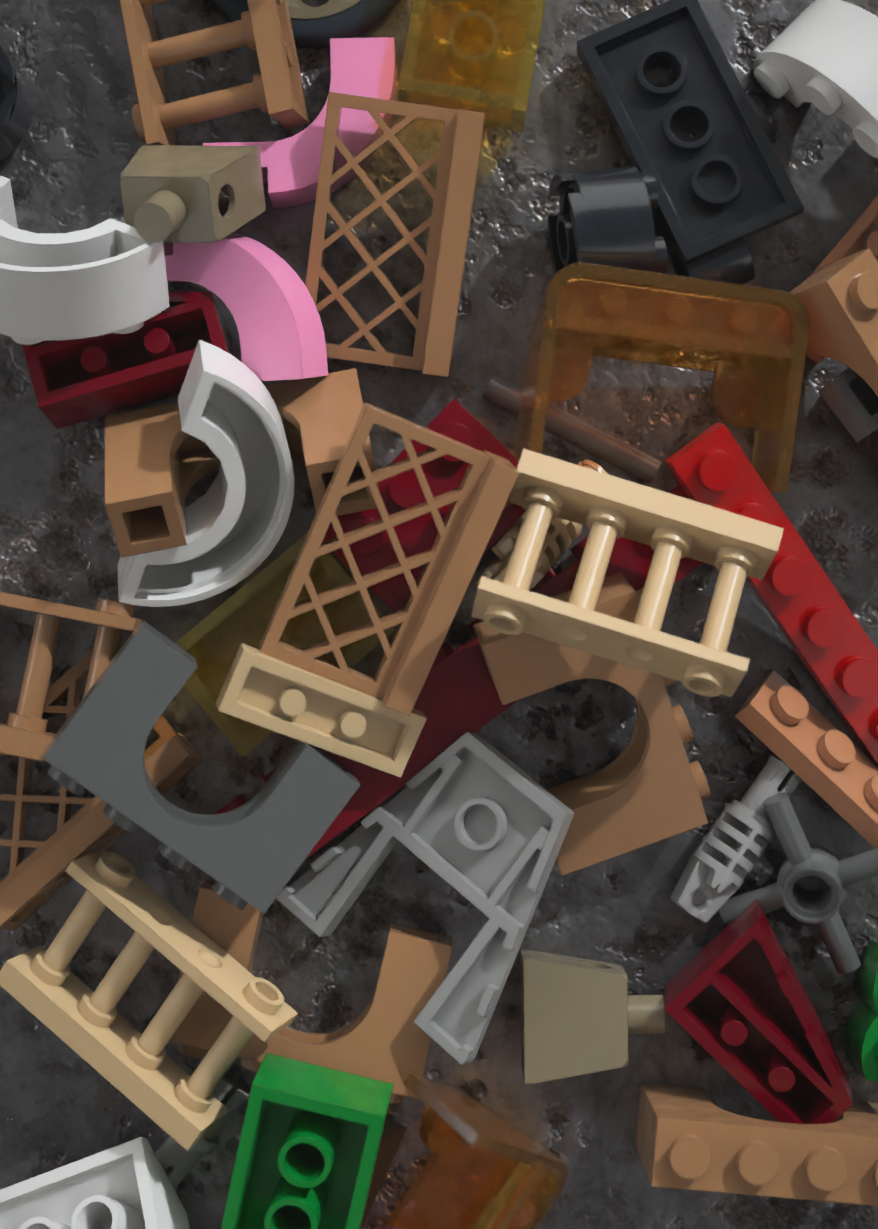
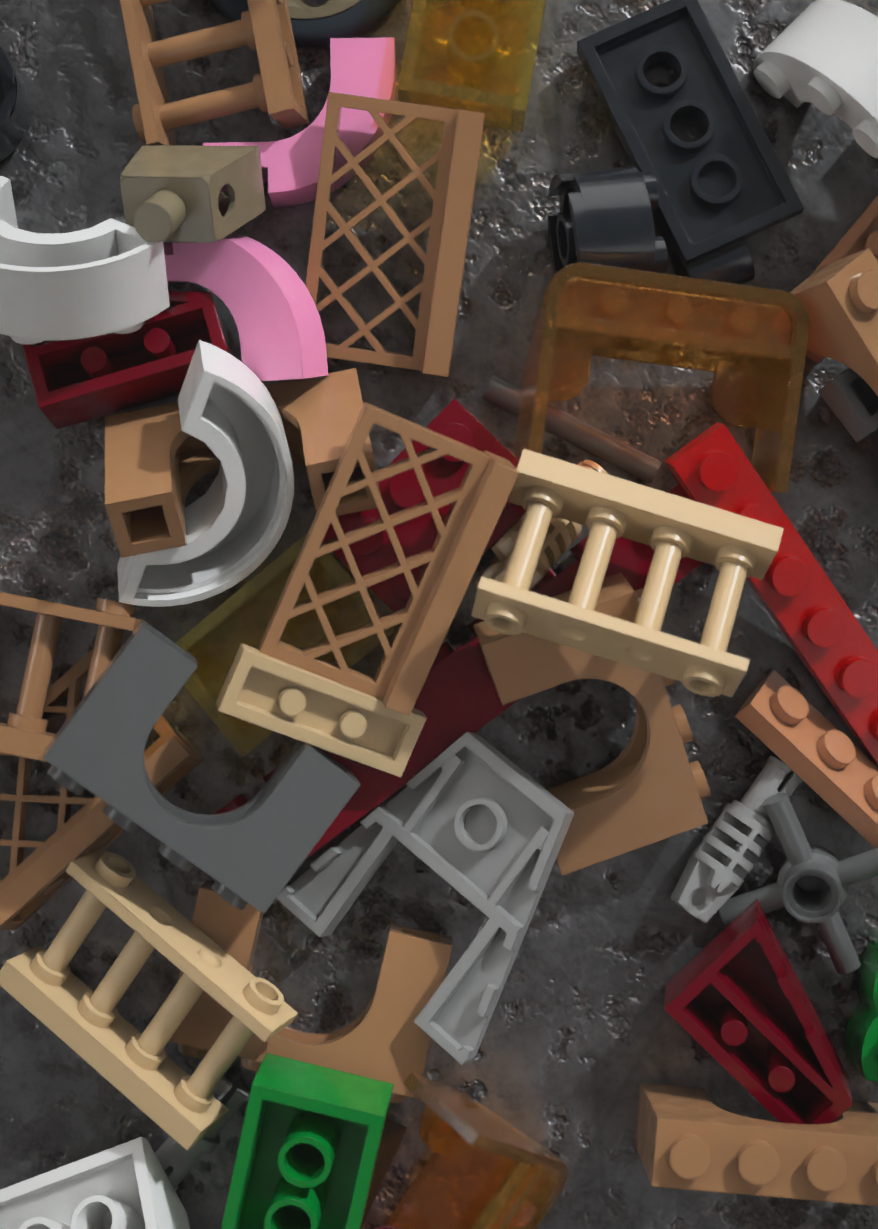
dark tan torso [520,950,666,1084] -> none

